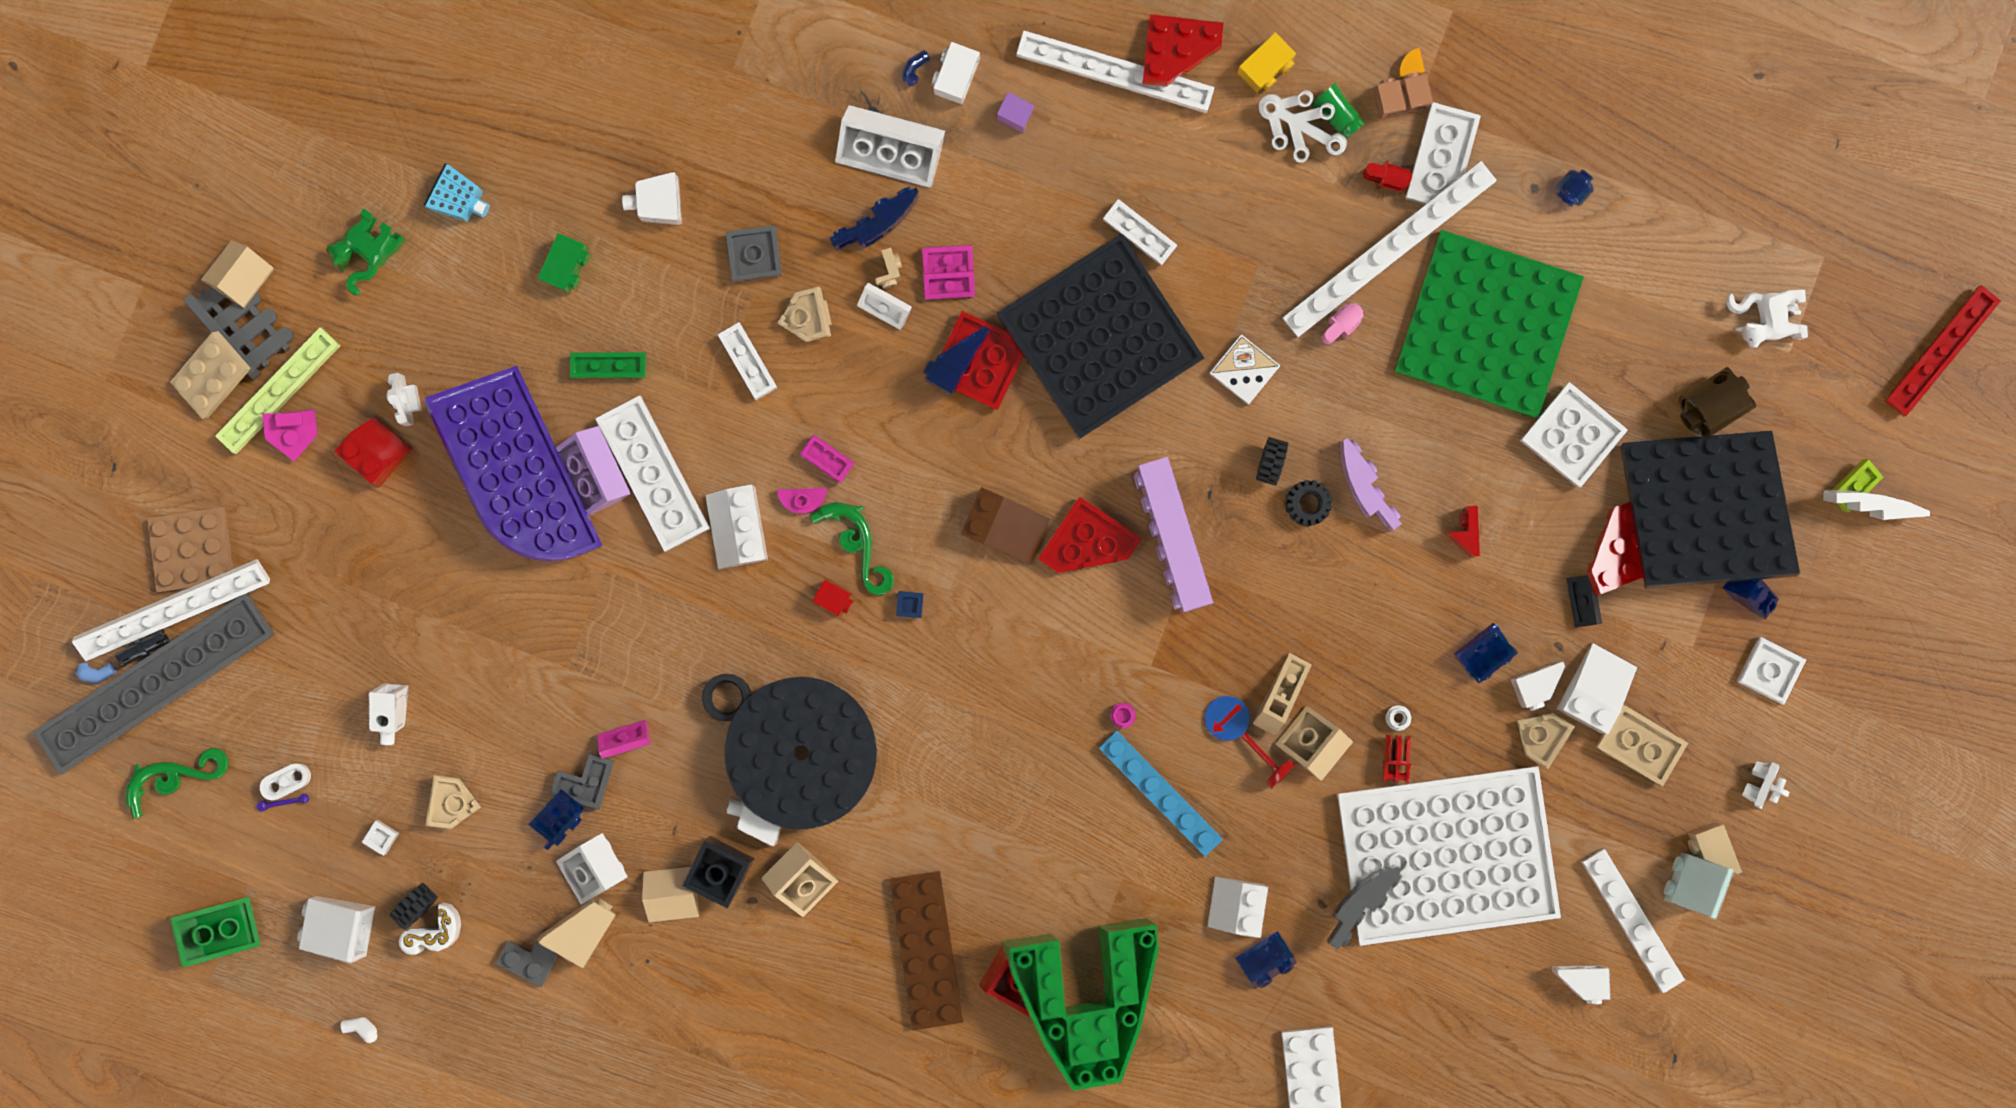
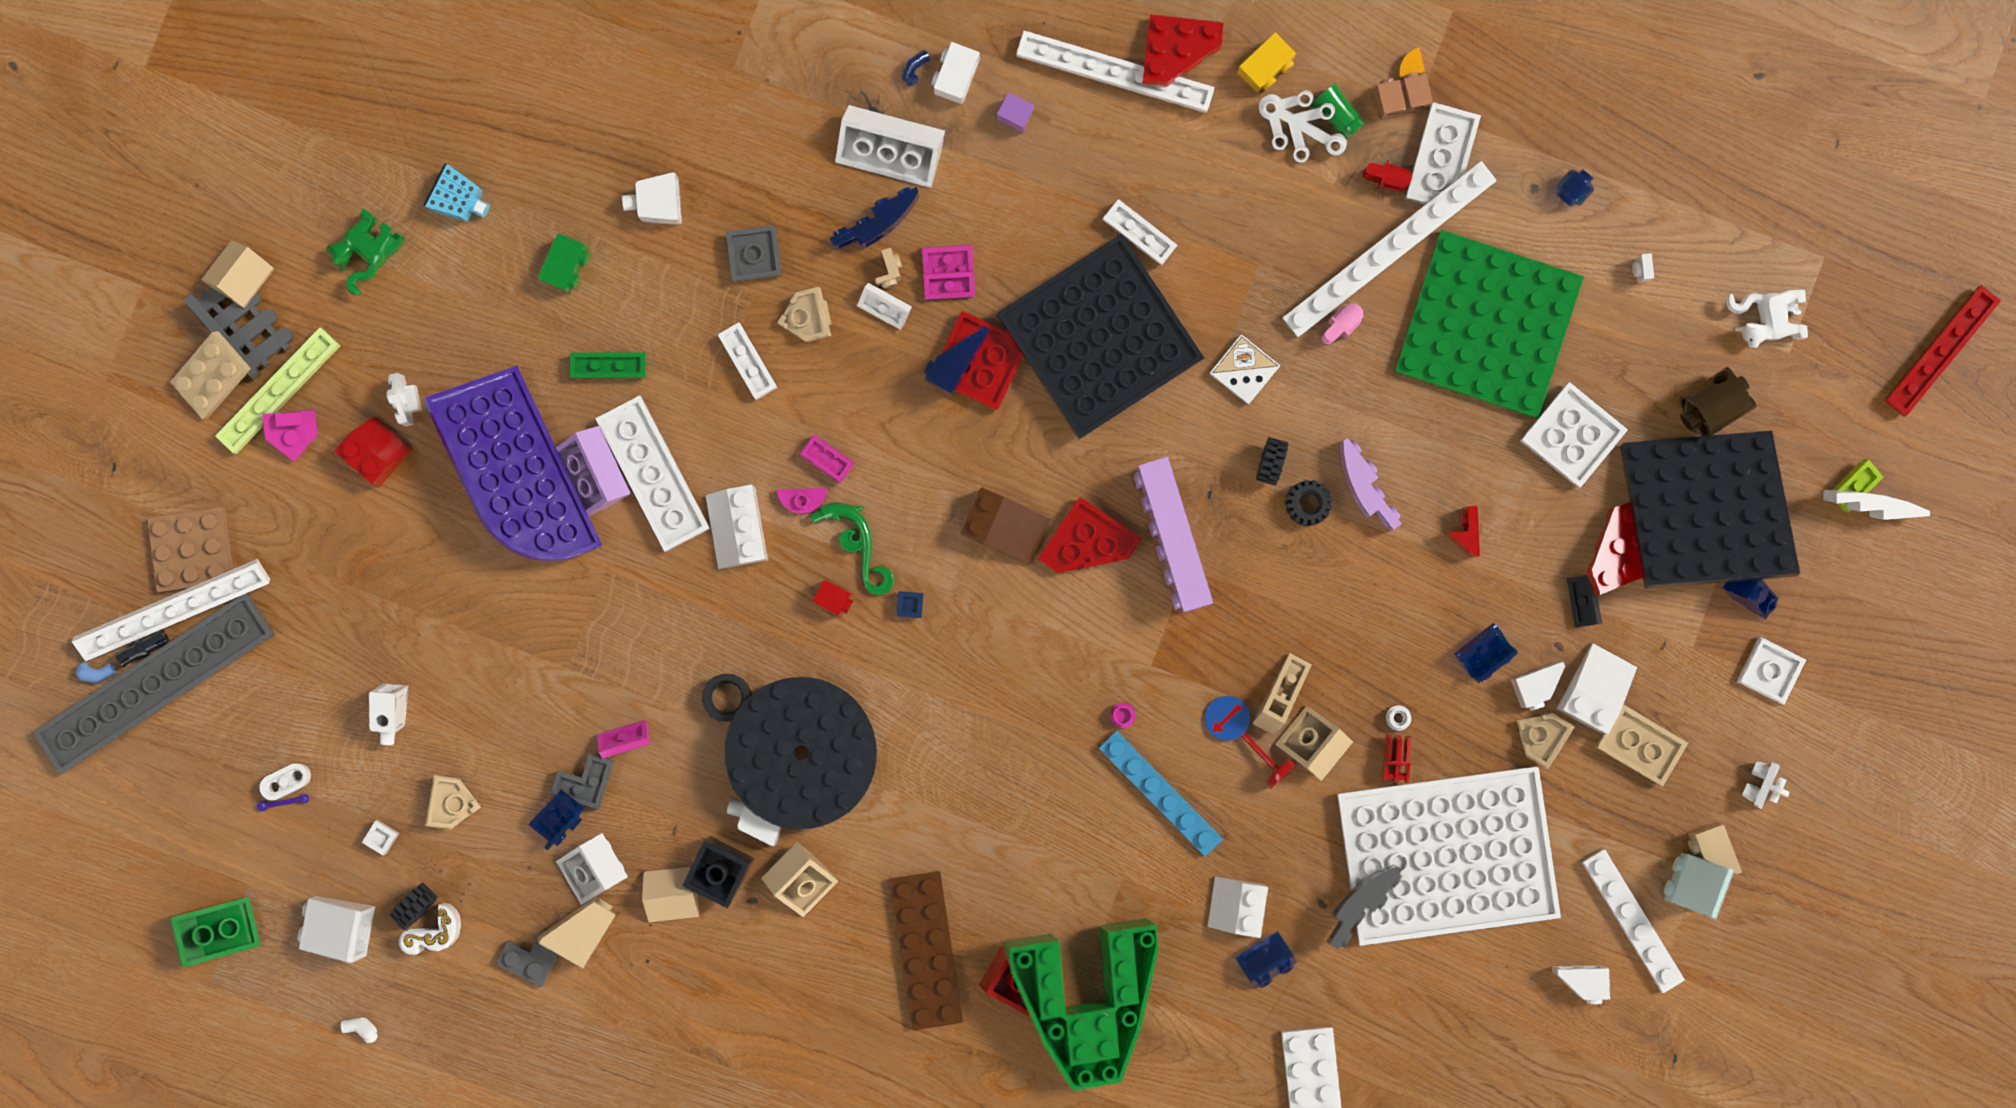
green plant [125,748,229,819] -> none
none -> white plate [1632,253,1654,283]

